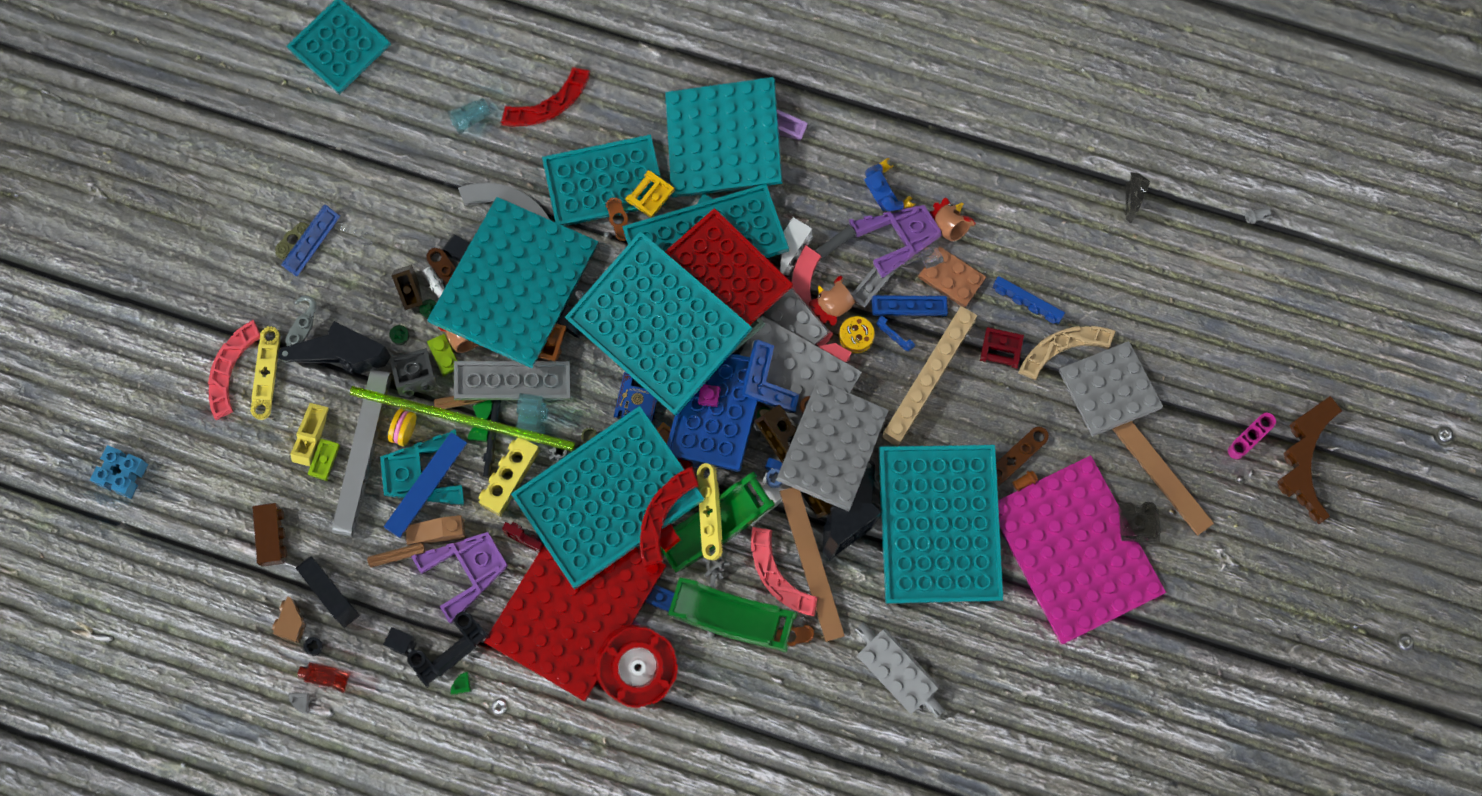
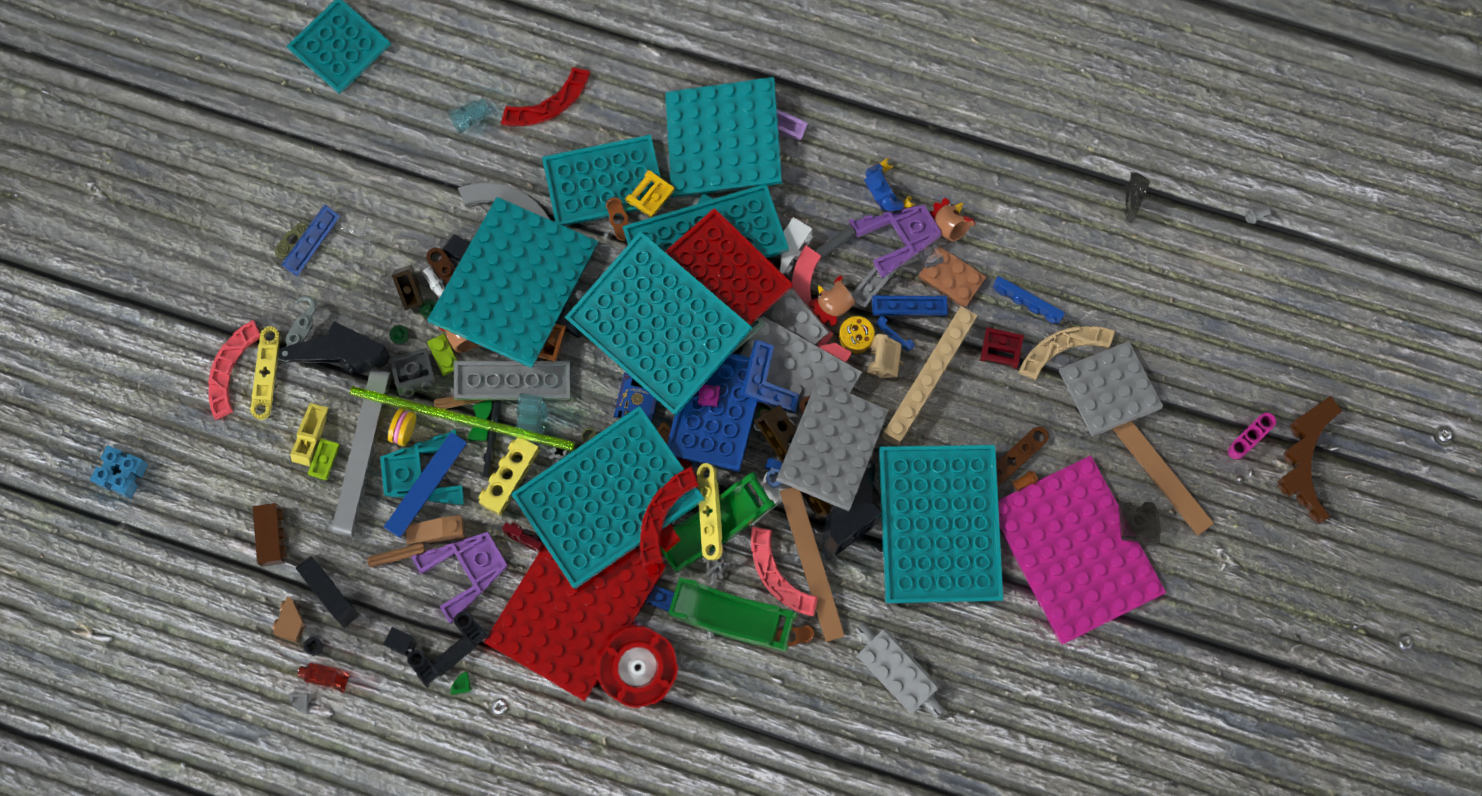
none -> tan piece [867,334,904,378]

